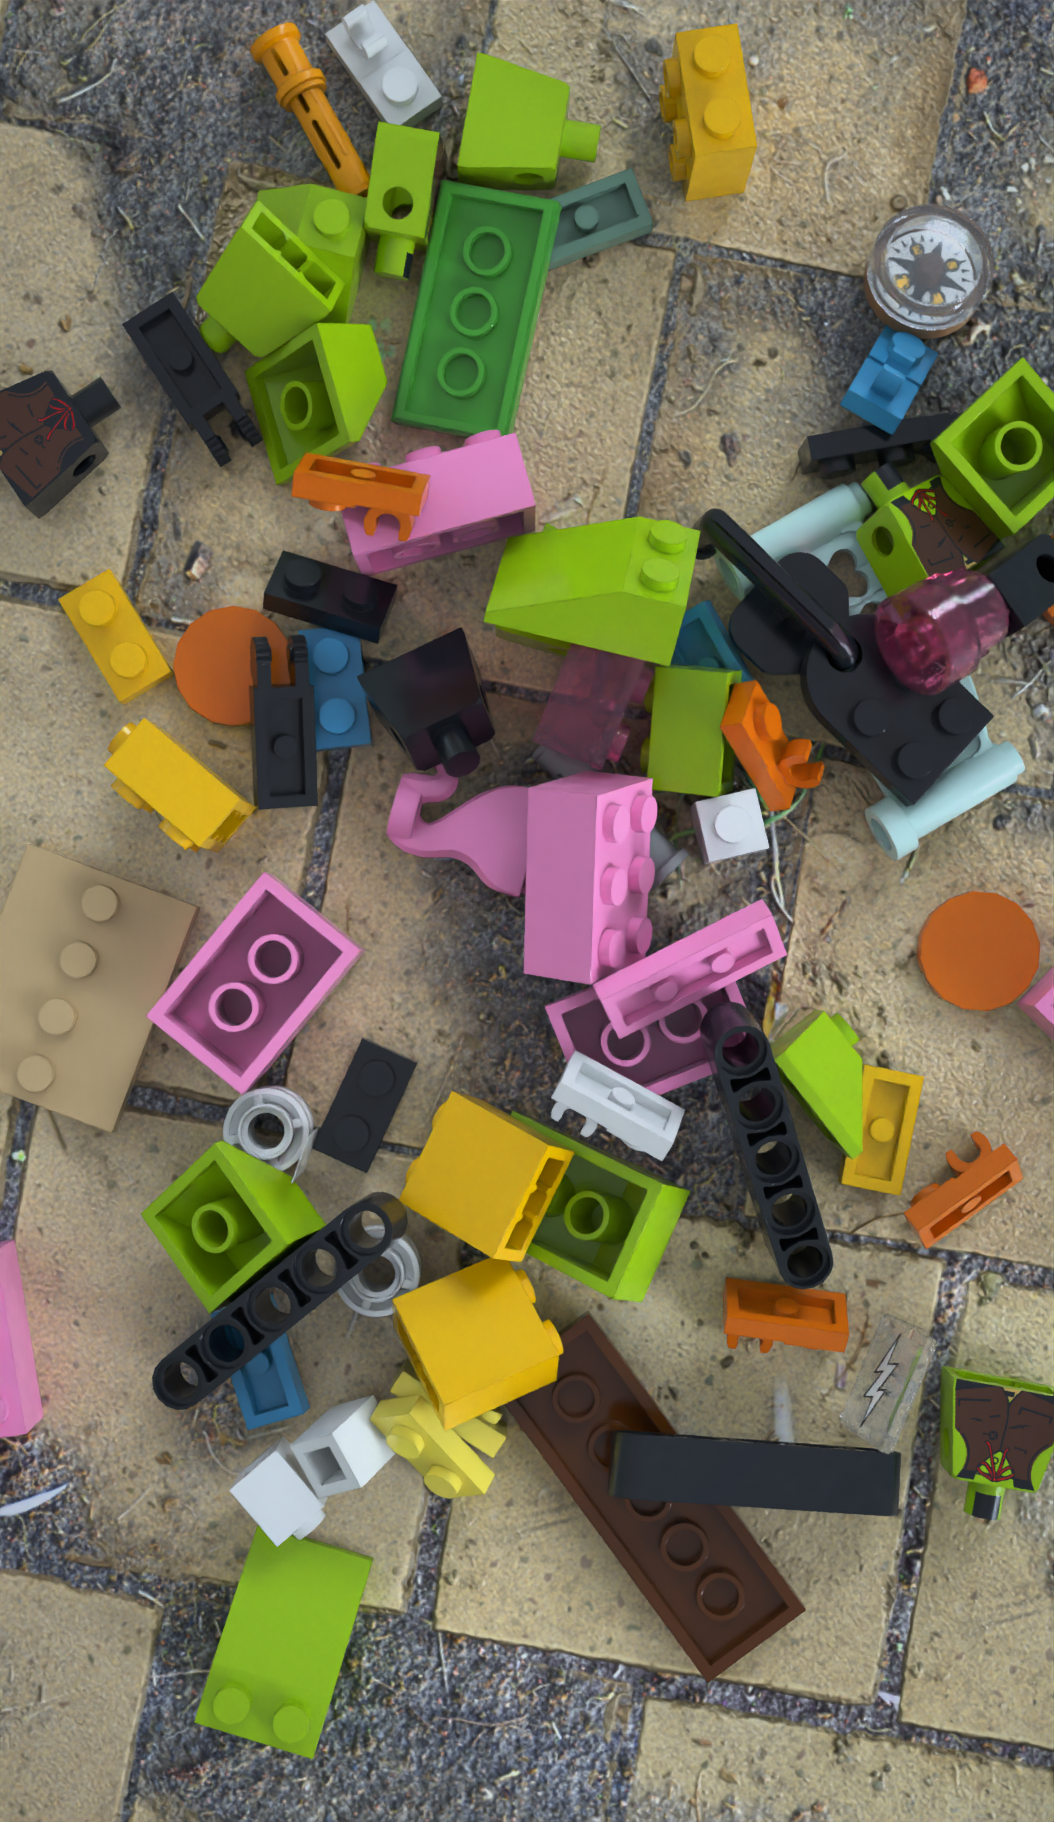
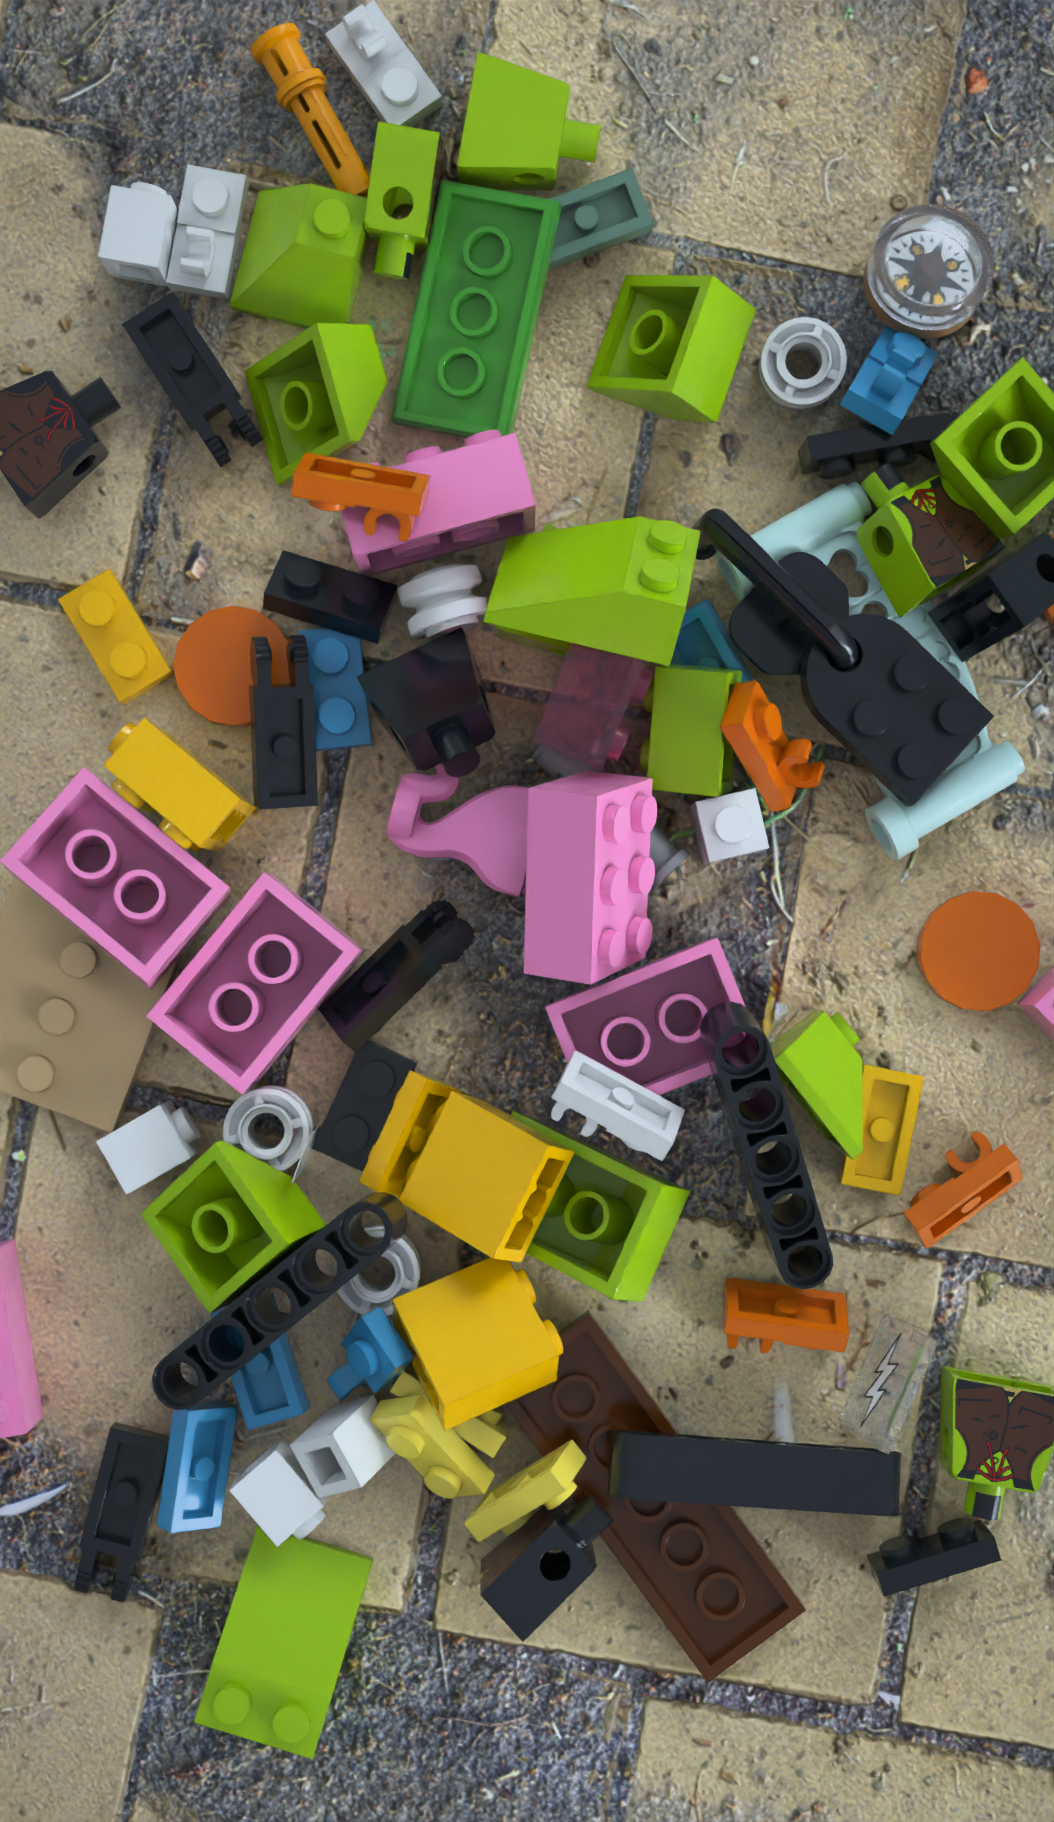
lime torso [195,200,346,357] -> none
bright pink plate [592,899,787,1040] -> none
yellow brick [659,23,757,202] -> none
clear pink piece [874,566,1009,695] -> none
none -> bright pink brick [0,767,231,990]
none -> black hinge [74,1422,170,1603]
none -> white brick [96,1100,200,1195]
none -> white brick [98,182,178,287]
none -> dark azure plate [157,1401,238,1533]
none -> white plate [166,164,249,300]
none -> black hinge [318,899,475,1052]
none -> dark azure plate [327,1307,414,1402]
none -> yellow plate [359,1070,462,1198]
none -> white wheel [397,564,489,640]
none -> light yellow plate [464,1439,587,1542]
none -> black torso [480,1493,614,1642]
none -> lime slope [586,275,757,423]
none -> white wheel [758,317,847,411]
none -> black plate [866,1518,1002,1597]

